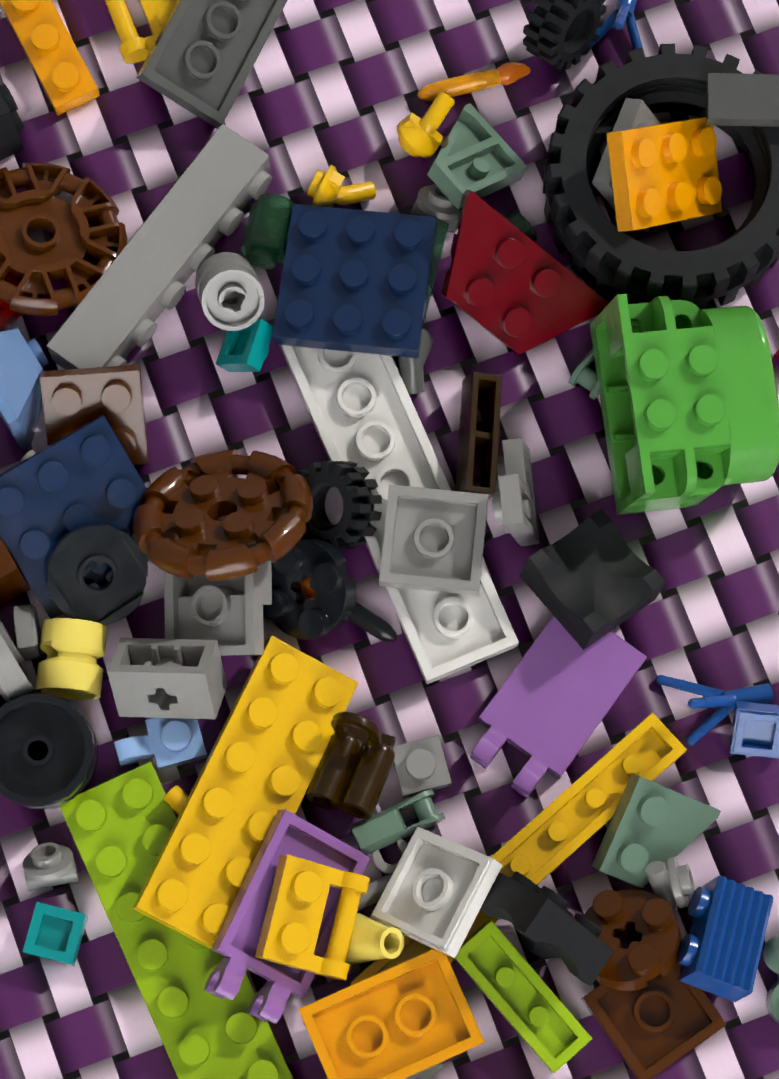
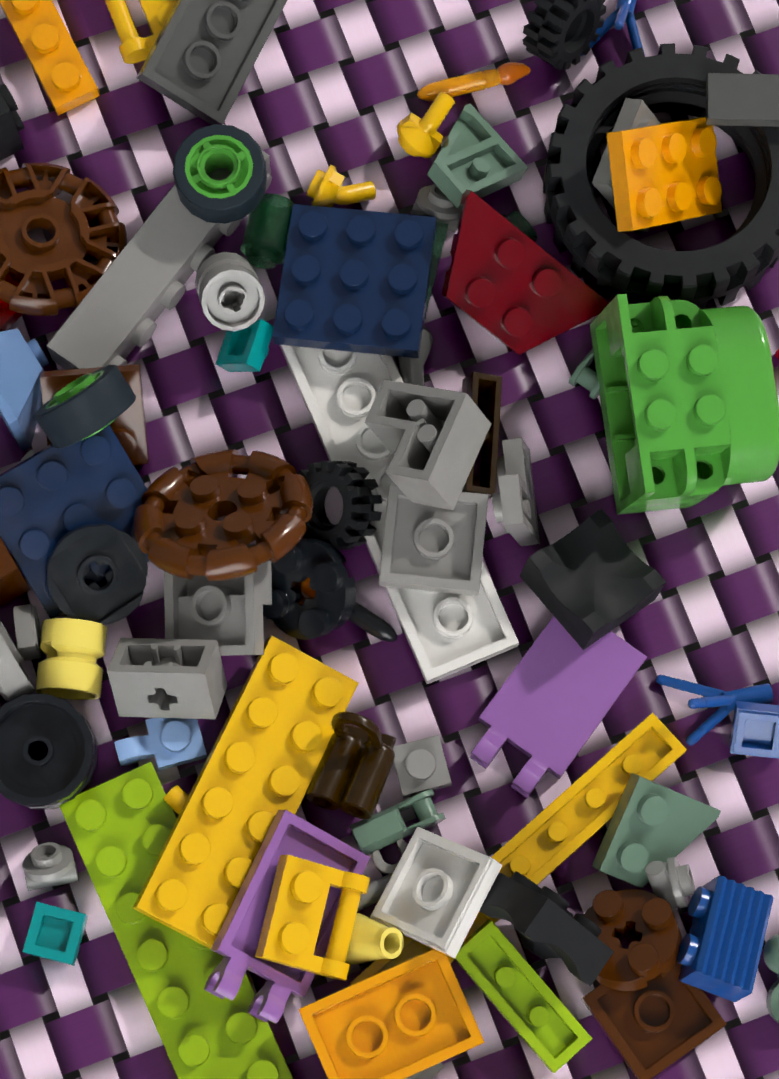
none -> black wheel [35,365,136,449]
none -> wheel [173,124,267,224]
none -> light grey brick [365,380,491,510]

